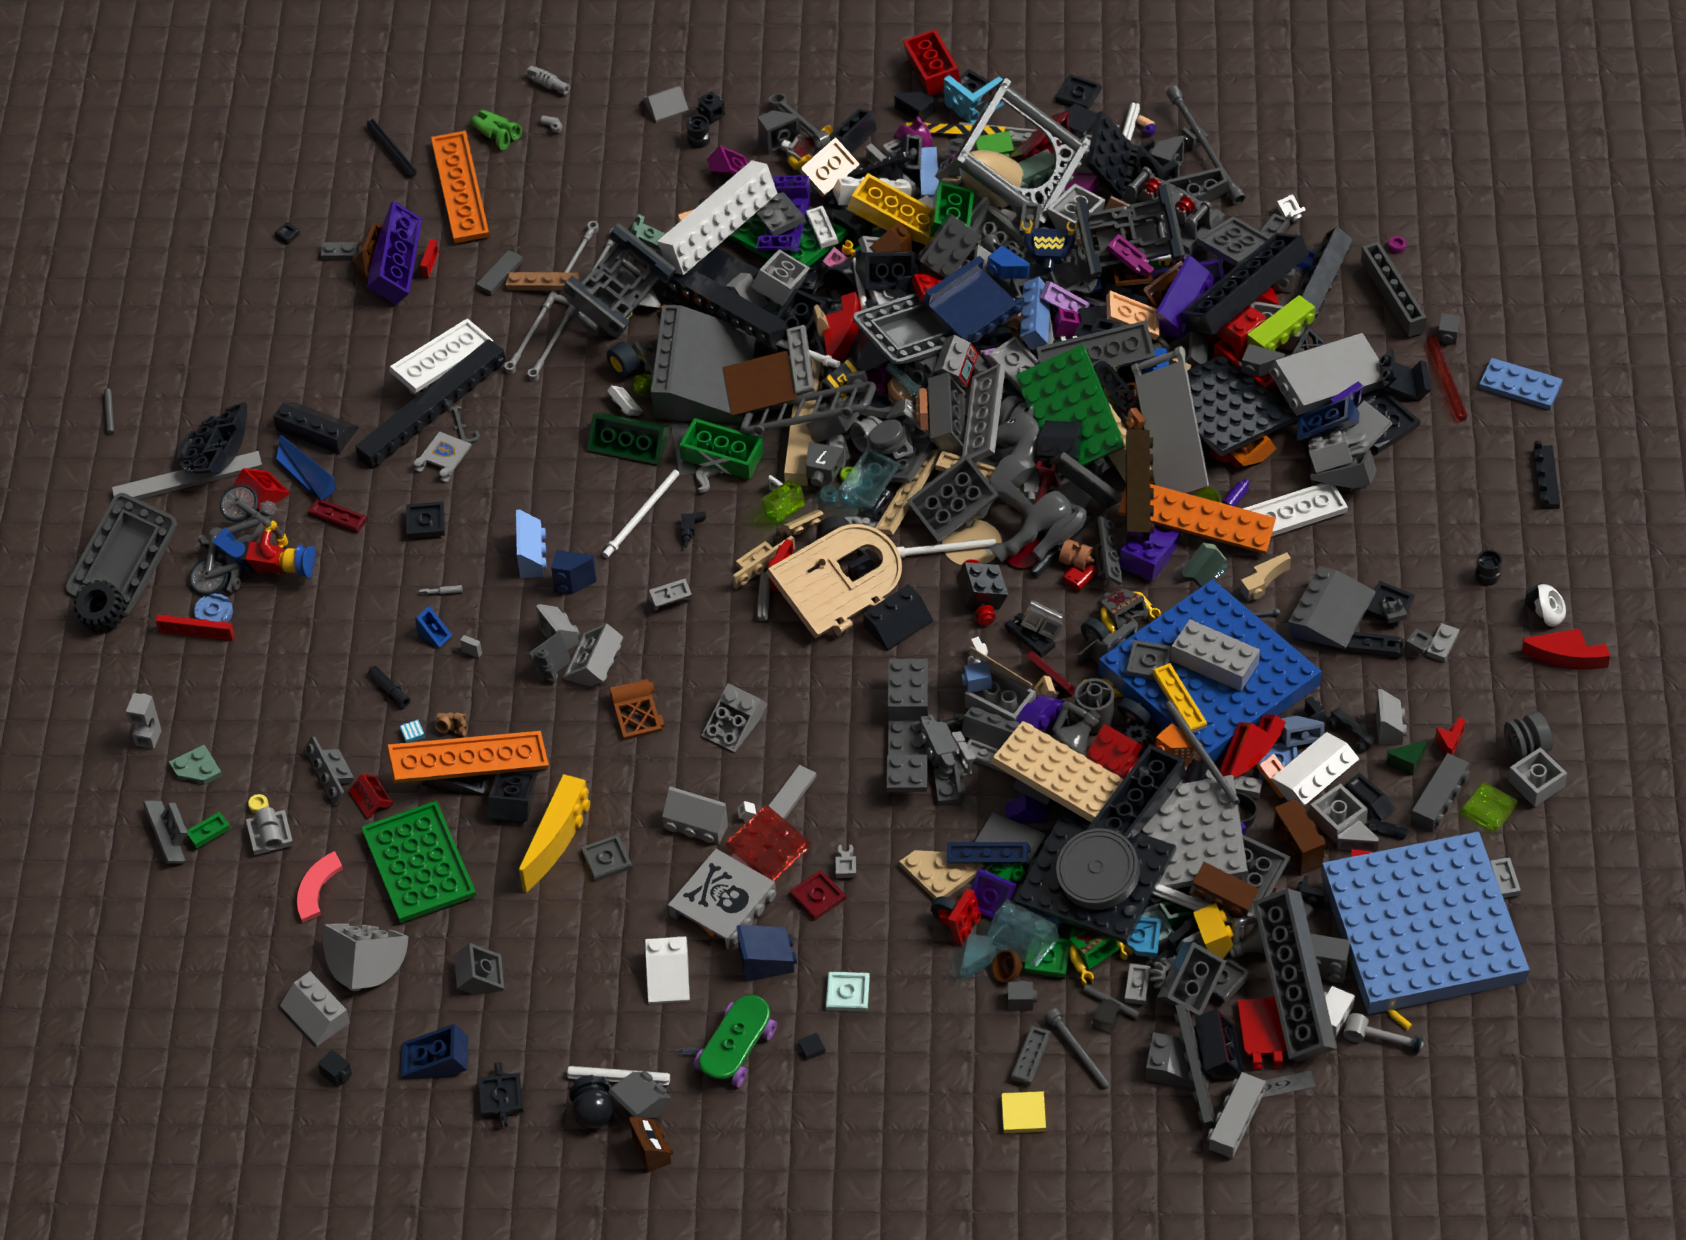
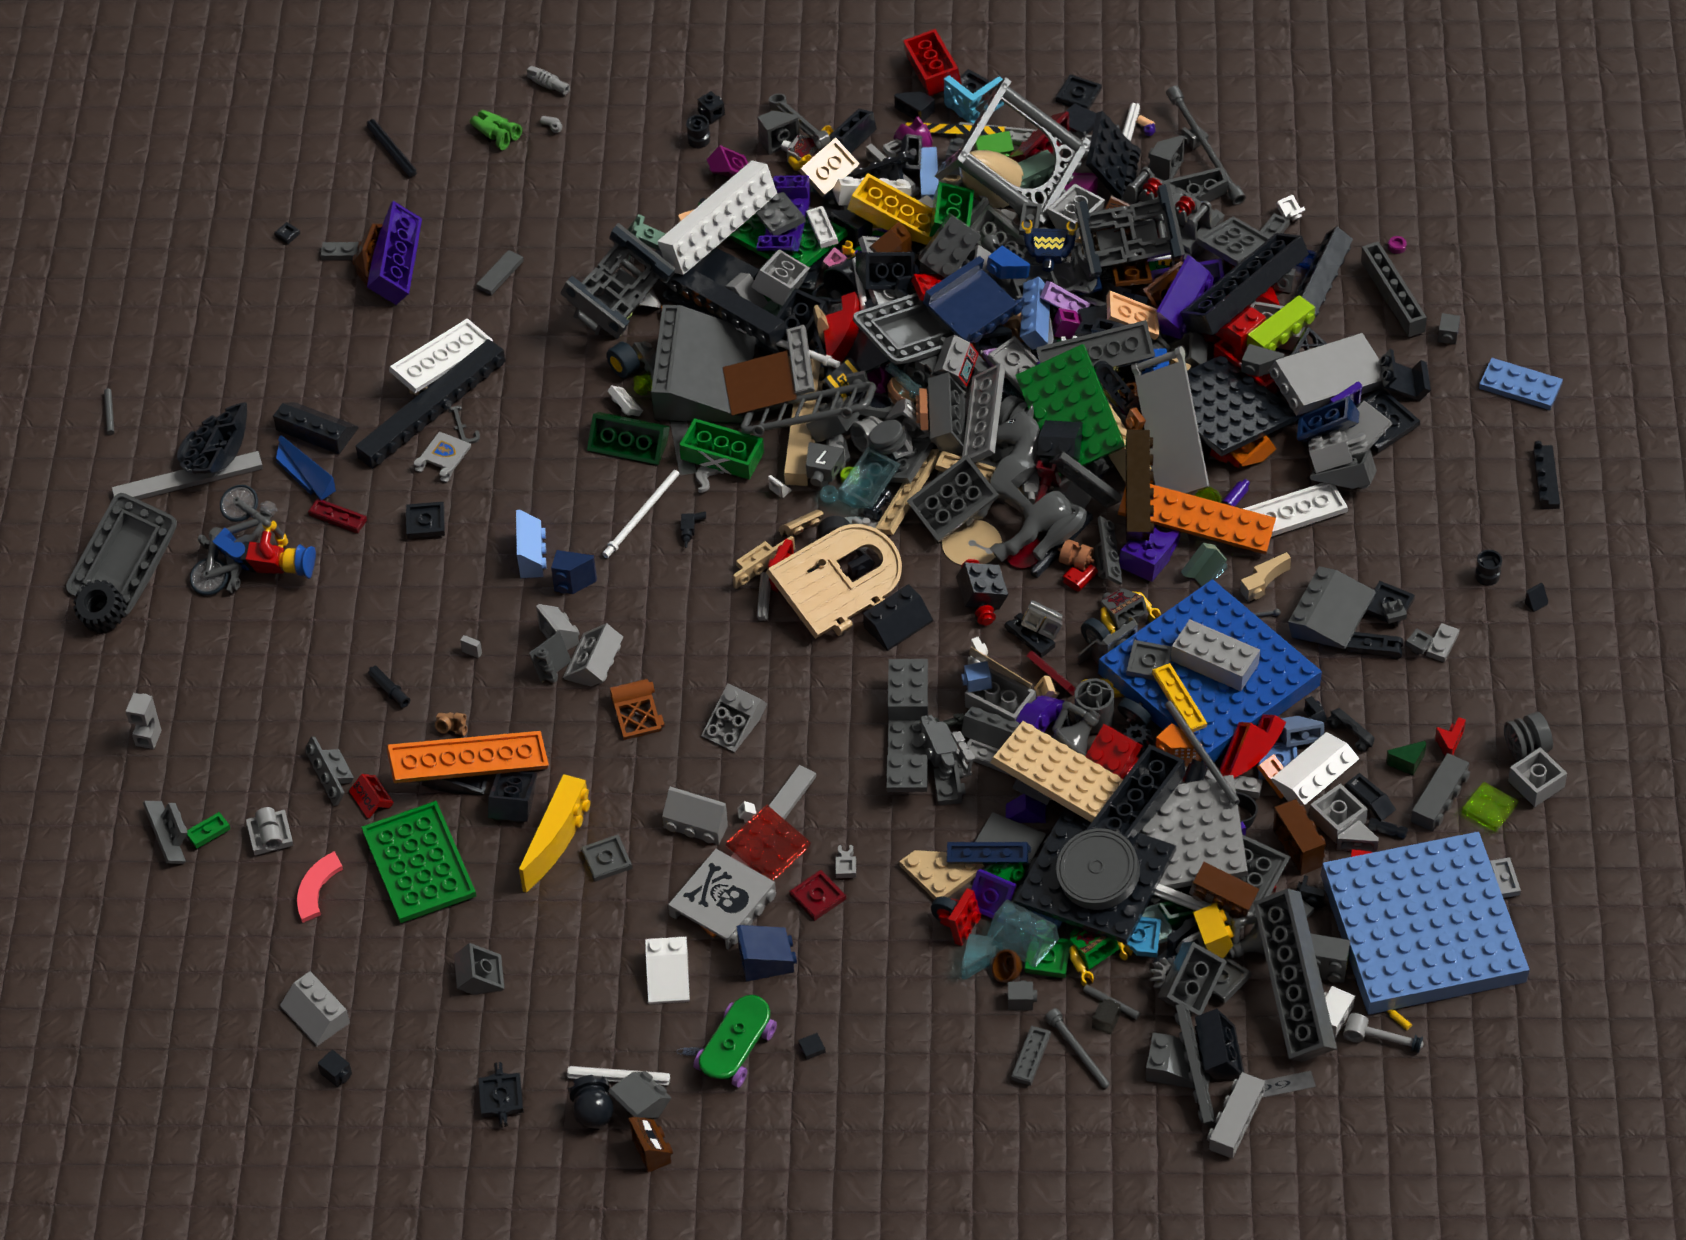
red plate [156,615,235,641] -> none
sand green plate [169,745,222,785] -> none
medium blue tile [194,593,233,622] -> none
red slope [232,468,290,510] -> none
light yellow tile [248,794,269,814] -> none
light grey brick [323,924,408,991] -> none
medium azure tile [400,720,425,743] -> none
dark blue slope [401,1024,468,1079] -> none
blue slope [415,606,453,648] -> none
light grey piece [419,585,463,595] -> none
red tile [420,239,439,279] -> none
orange plate [431,131,490,243] -> none
light grey bar [504,221,614,381] -> none
medium nougat plate [505,272,580,291] -> none
light grey slope [643,86,689,123] -> none
light grey hinge [649,579,692,611] -> none
clear neon green brick [761,480,806,523] -> none
light aqua tile [826,972,870,1012] -> none
white bar [896,539,996,558] -> none
light yellow tile [1002,1091,1046,1133] -> none
magenta hinge [1106,234,1154,278] -> none
light grey plate [1125,964,1150,1005] -> none
black panel [1137,139,1178,181] -> none
red tile [1237,997,1287,1071] -> none
light grey slope [1376,689,1407,745] -> none
clear red axle [1426,334,1467,422] -> none
red slope [1521,628,1610,669] -> none
white hat [1534,584,1566,627] -> none

